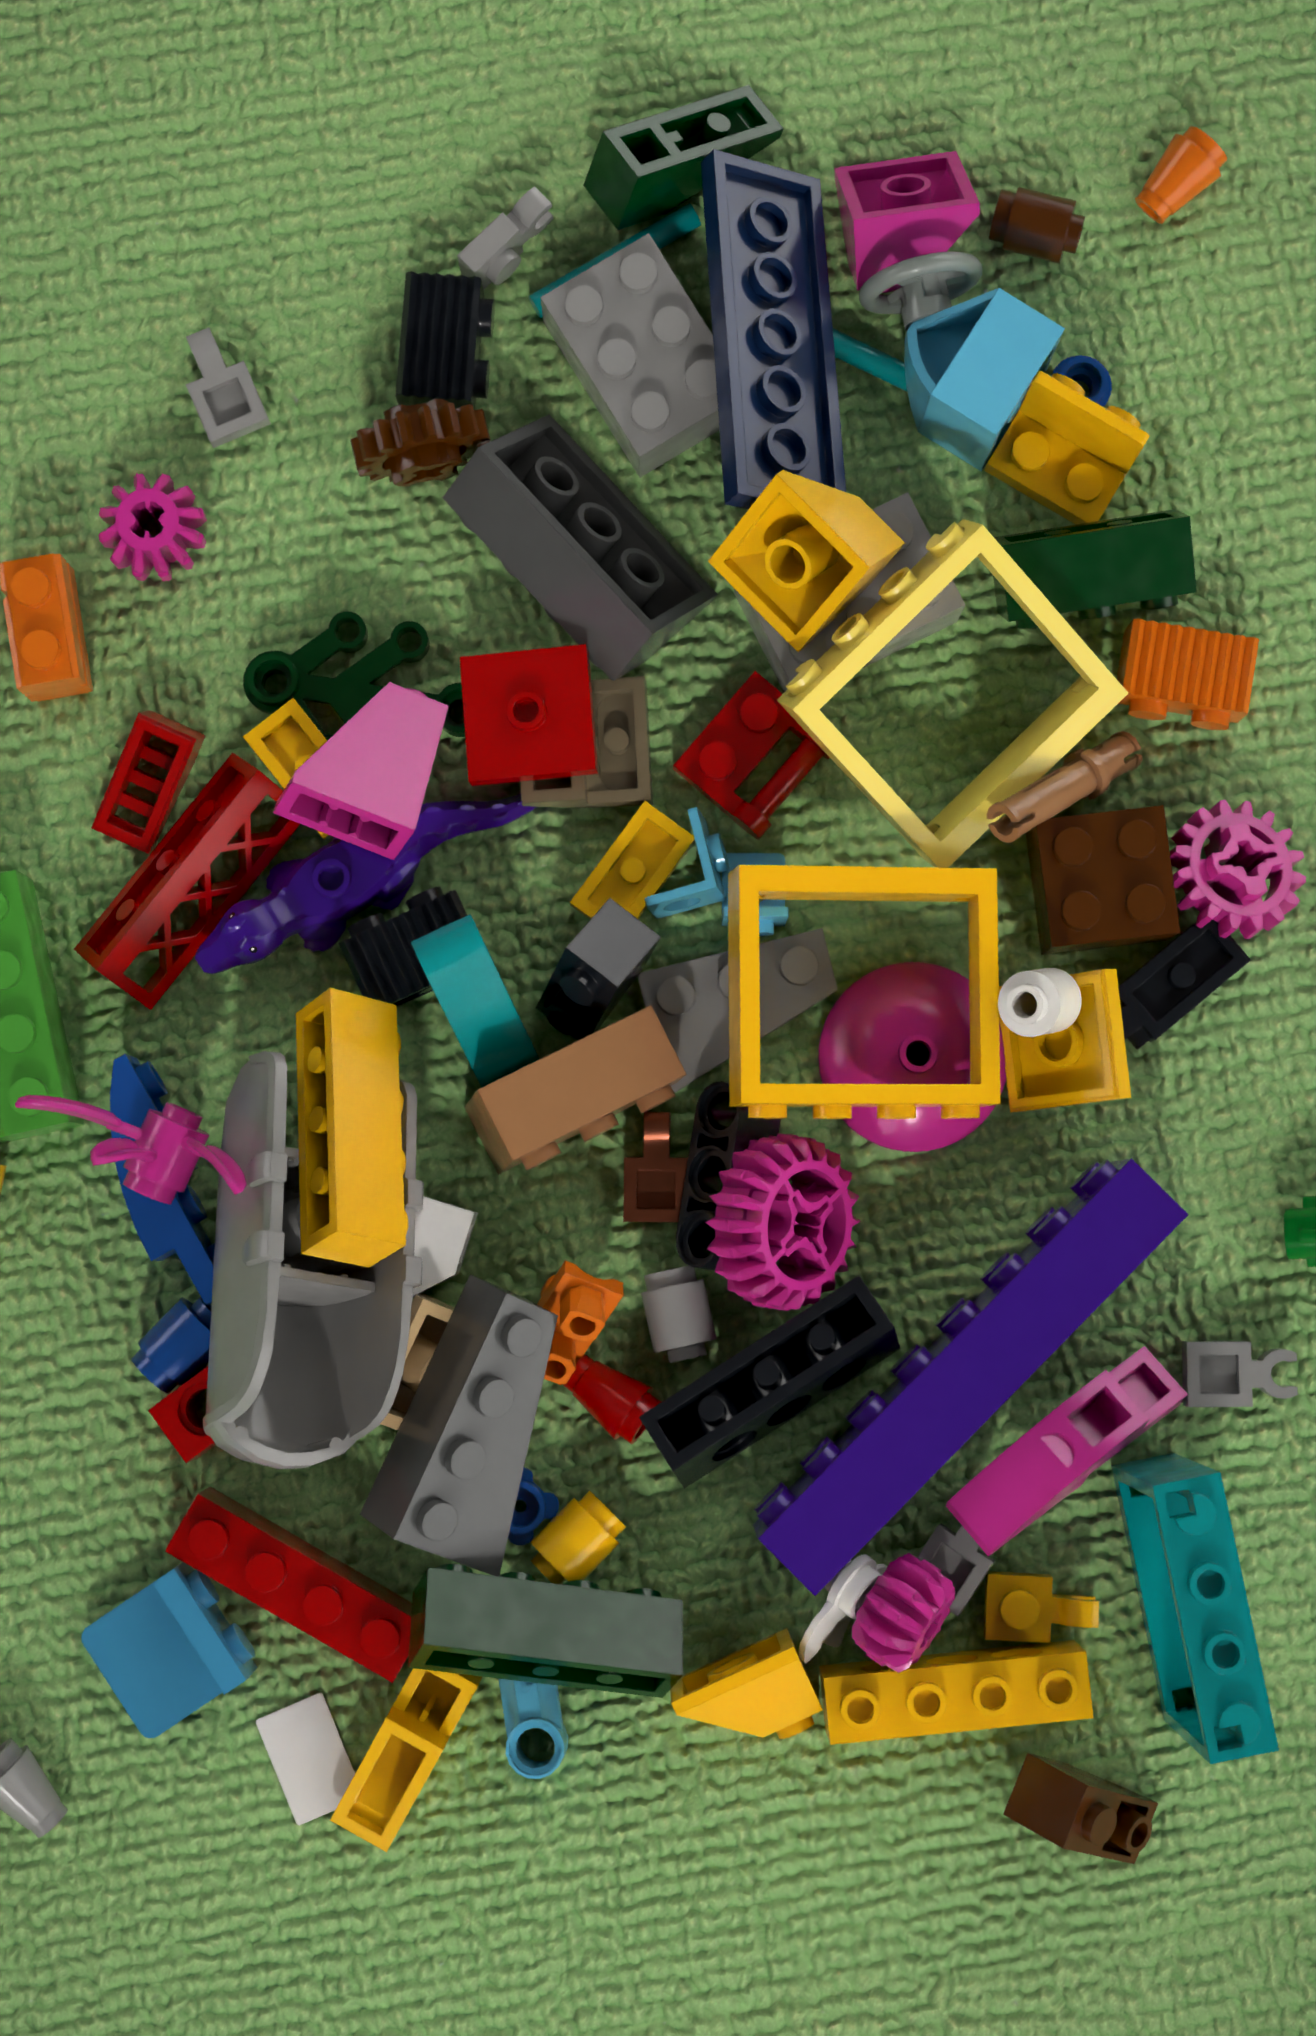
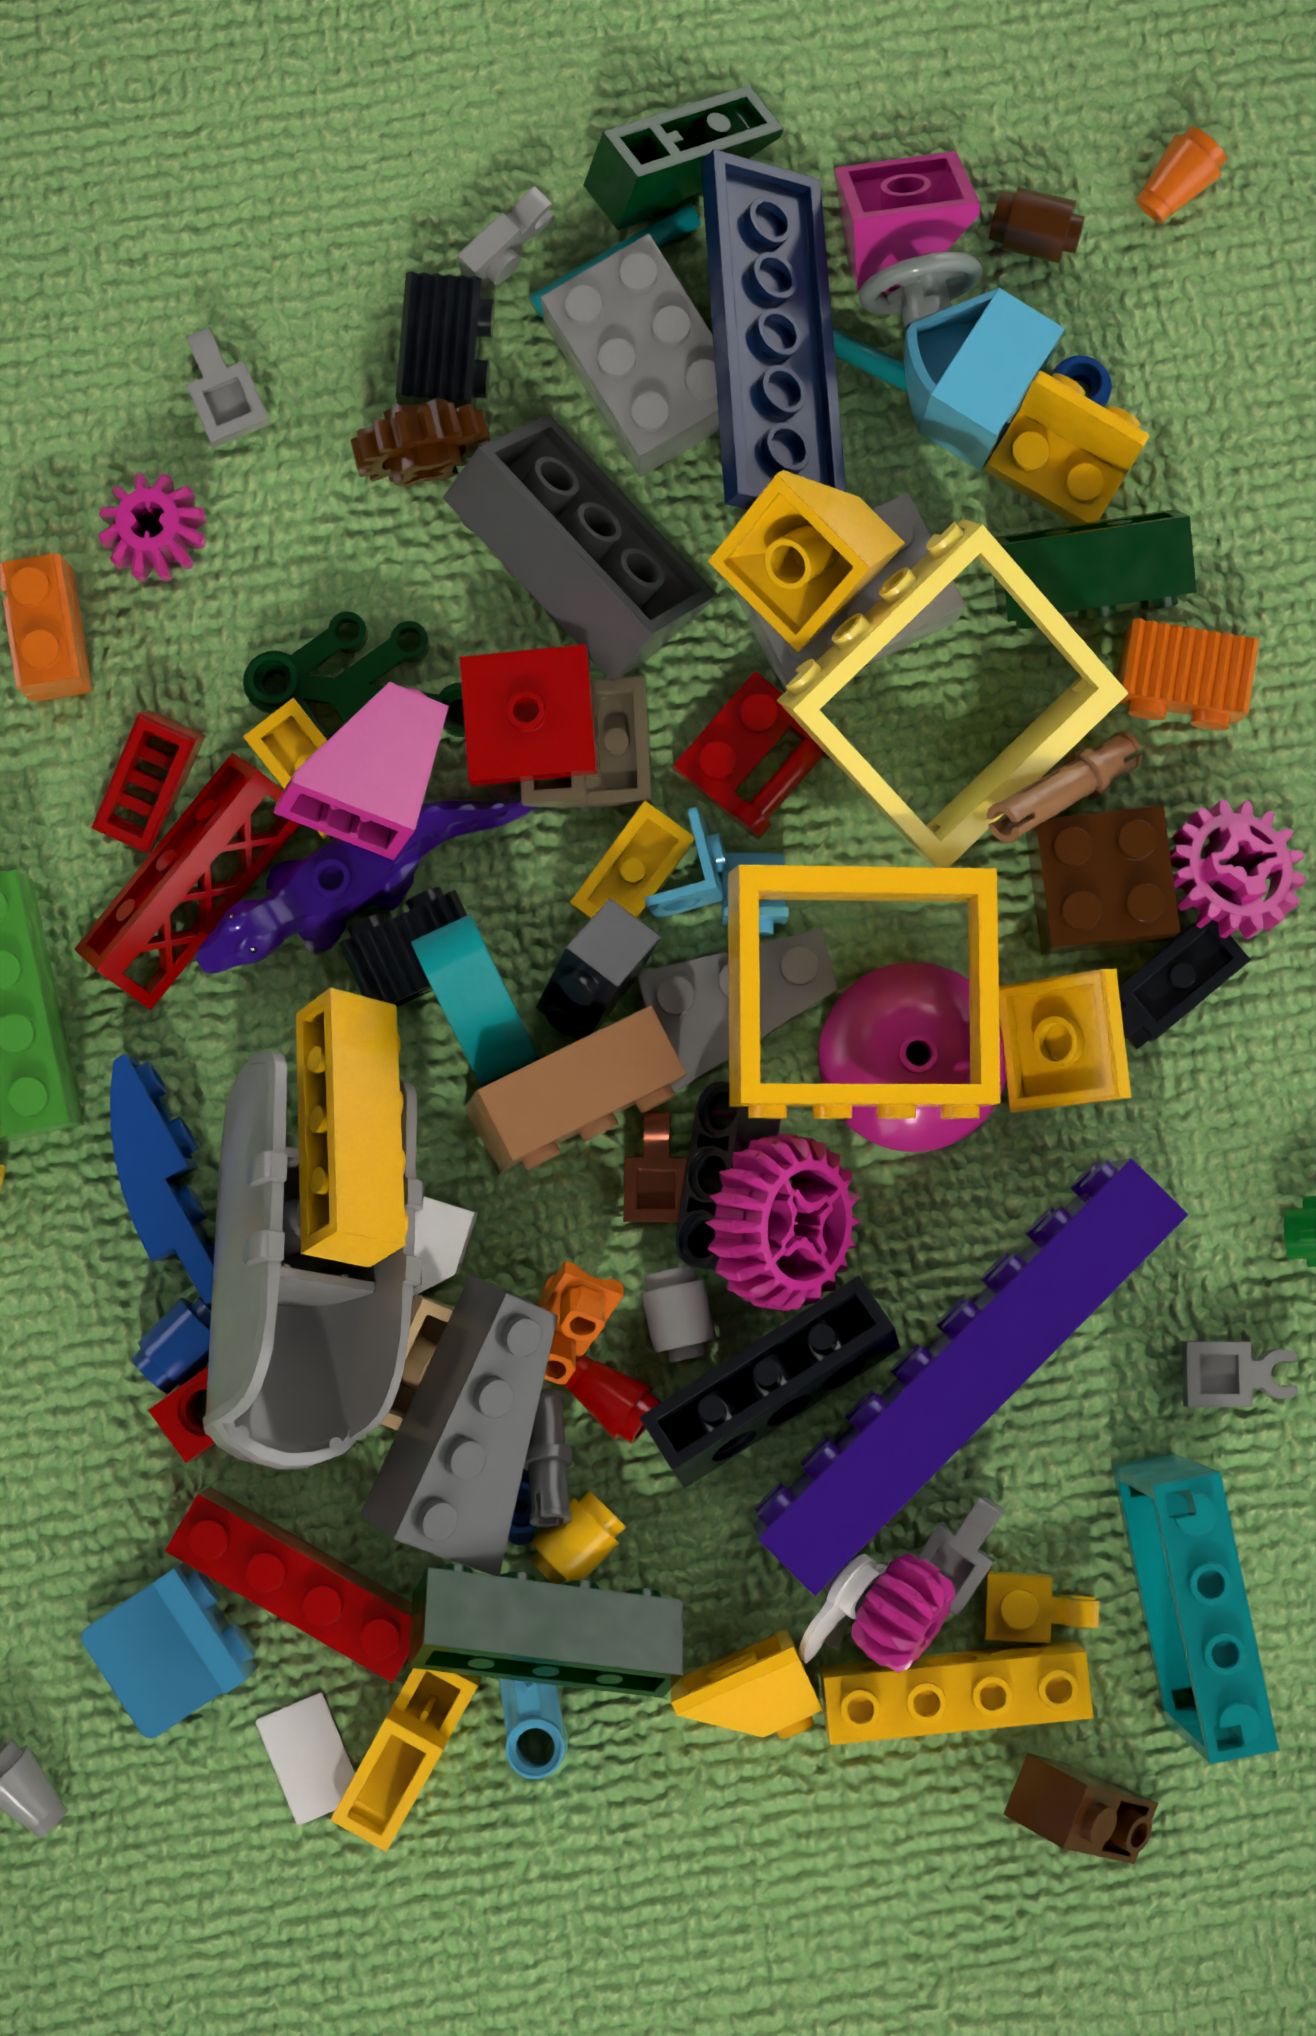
dark pink plant [15,1095,247,1205] -> none
dark pink slope [945,1346,1188,1557] -> none
white brick [998,968,1082,1037] -> none
none -> dark grey pin [524,1389,573,1527]

